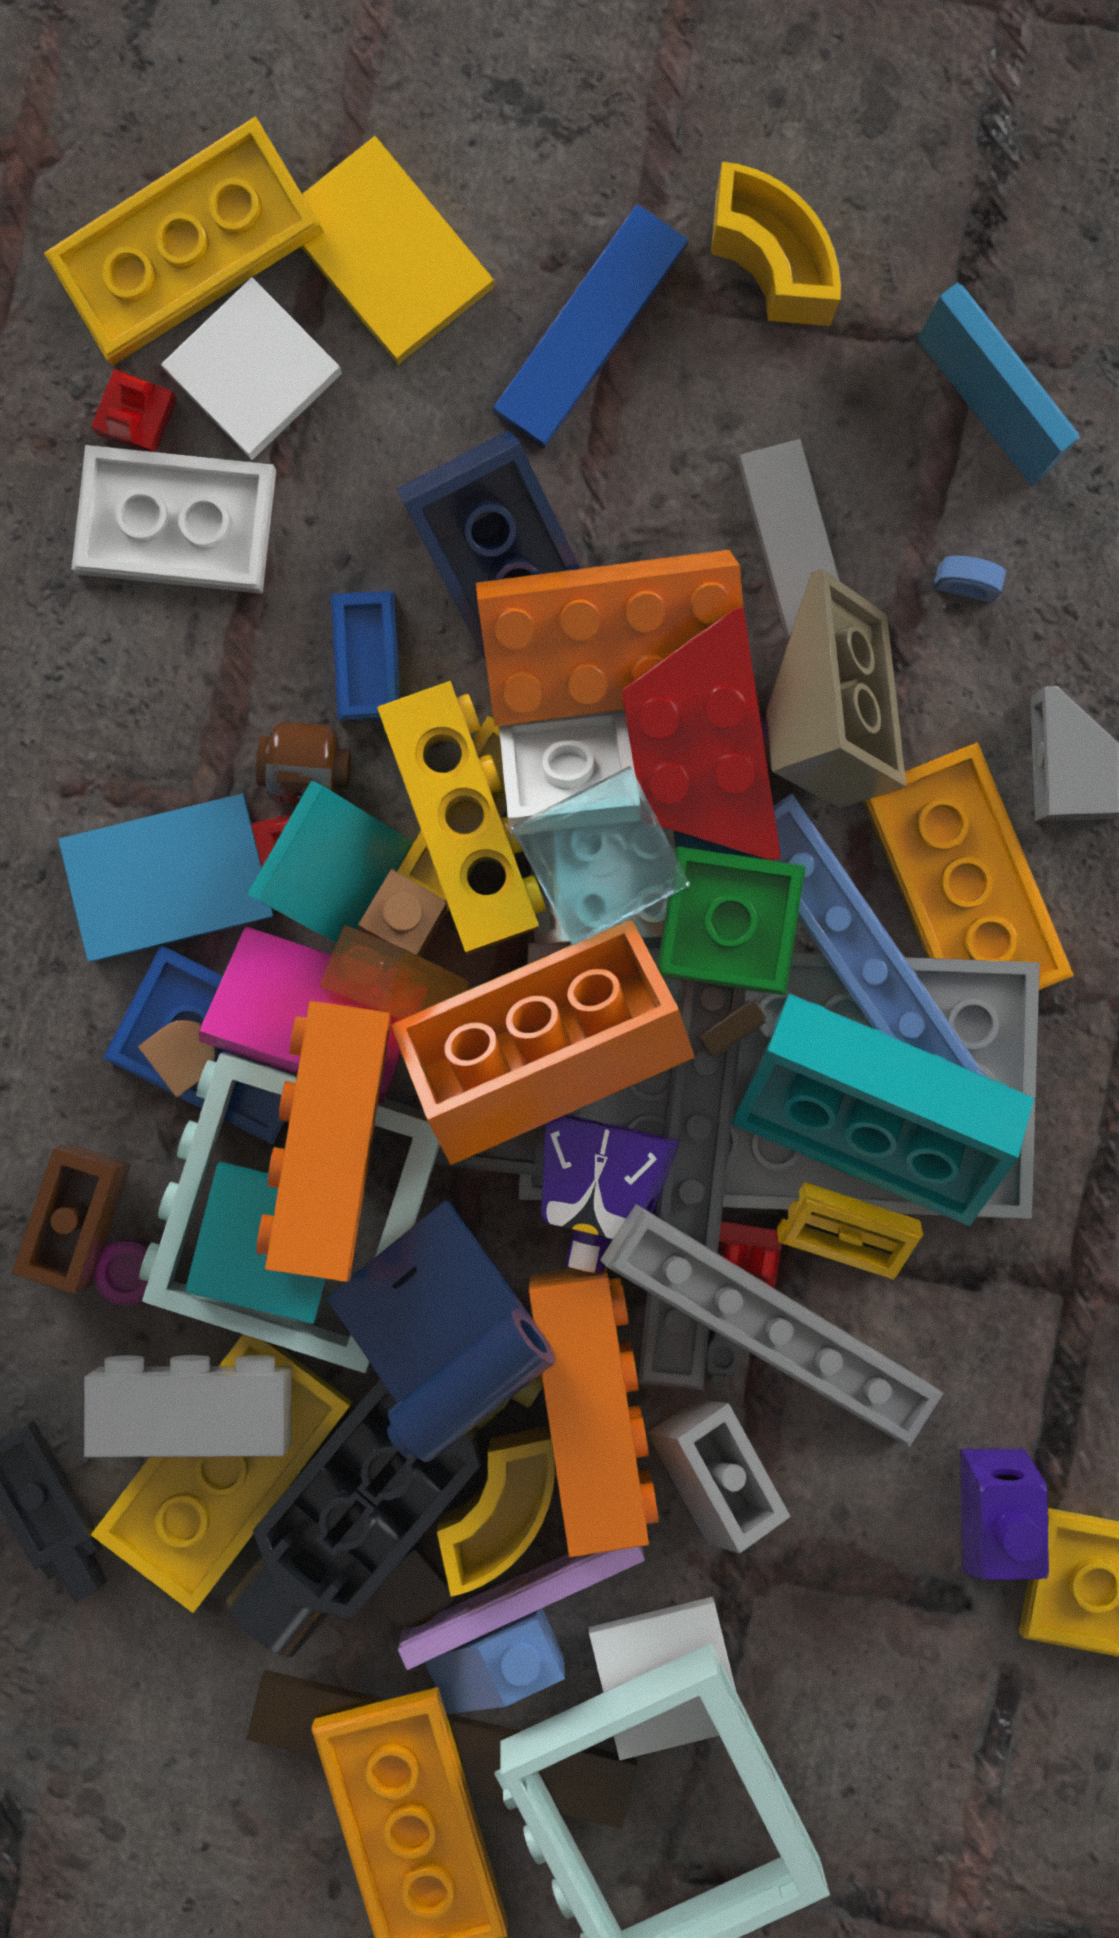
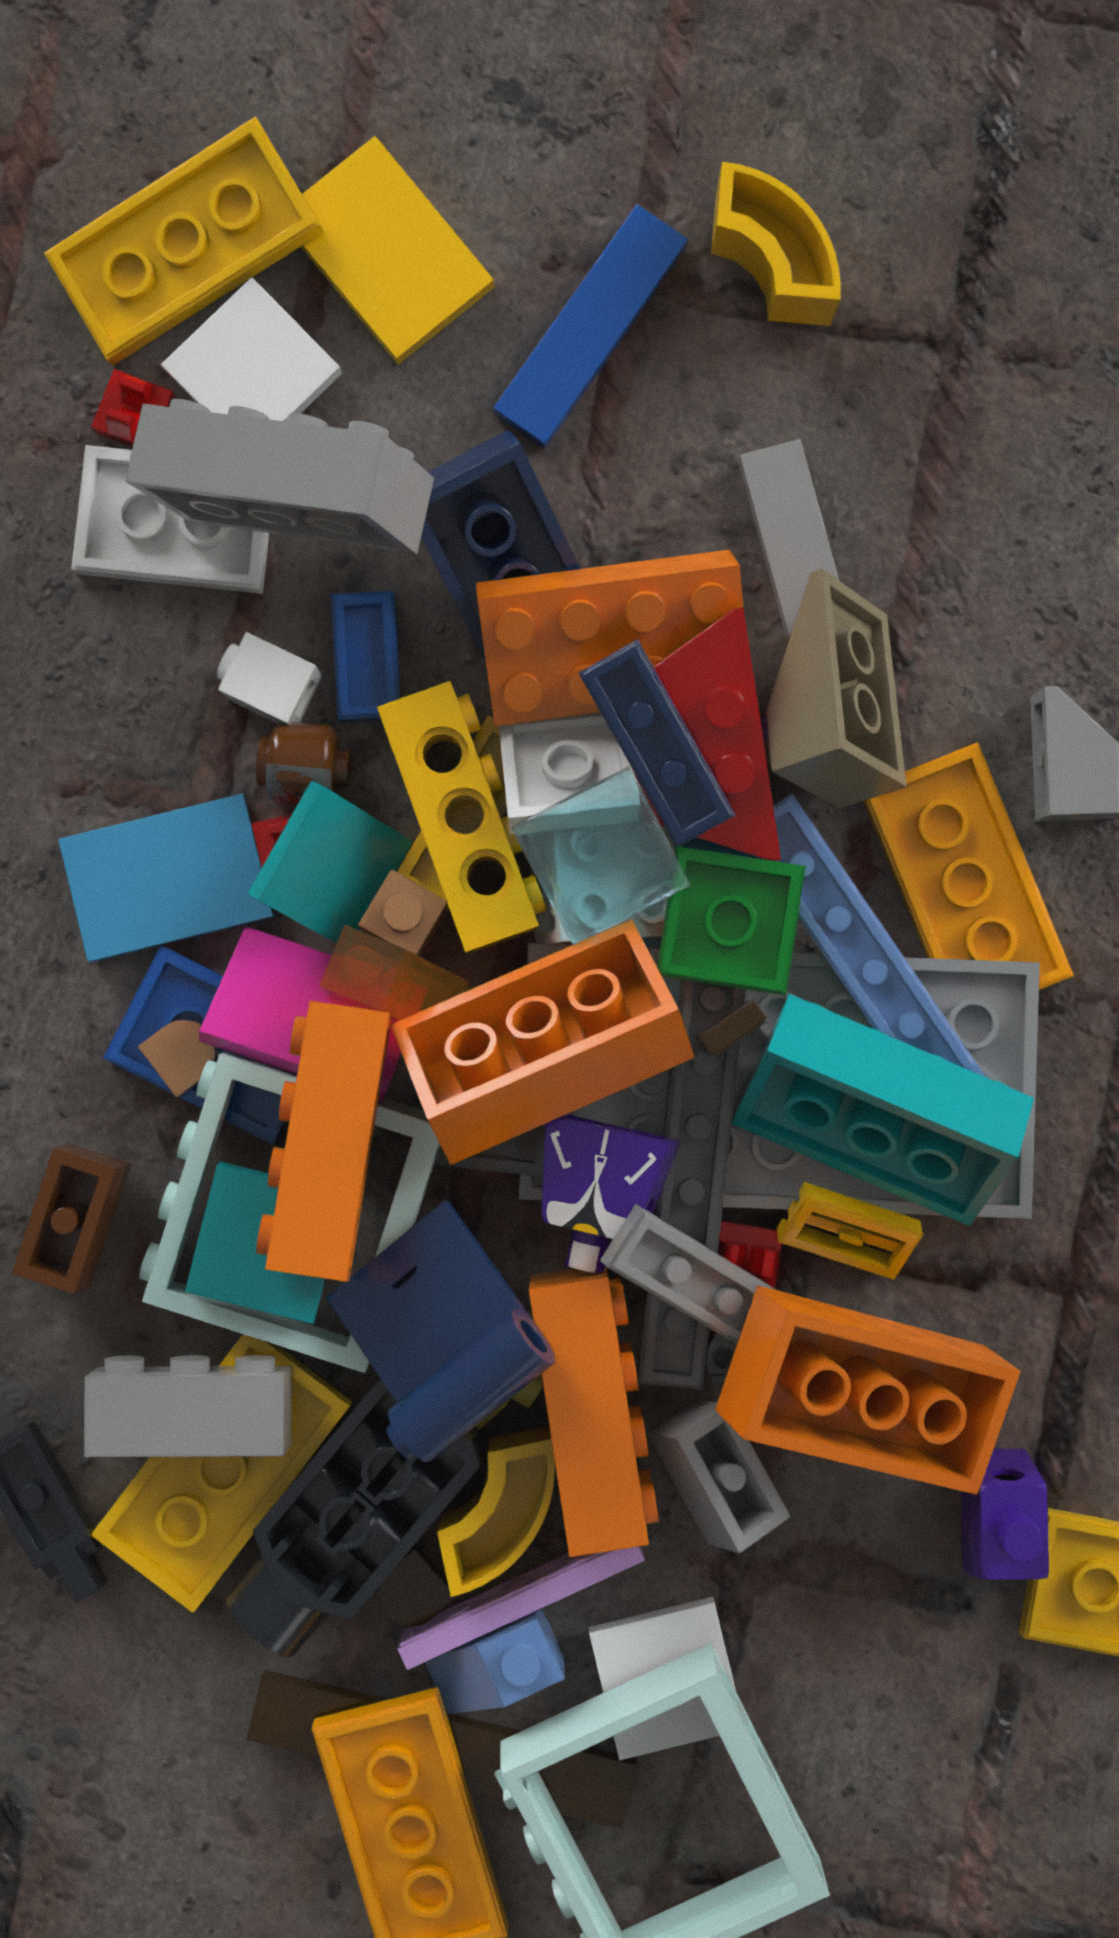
magenta tile [93,1239,149,1305] -> none
dark azure tile [917,282,1079,486] -> none
medium blue tile [933,556,1006,603] -> none
none -> light grey brick [125,399,434,554]
none -> white brick [217,632,323,724]
none -> dark blue tile [579,639,735,848]
none -> orange brick [715,1285,1021,1495]

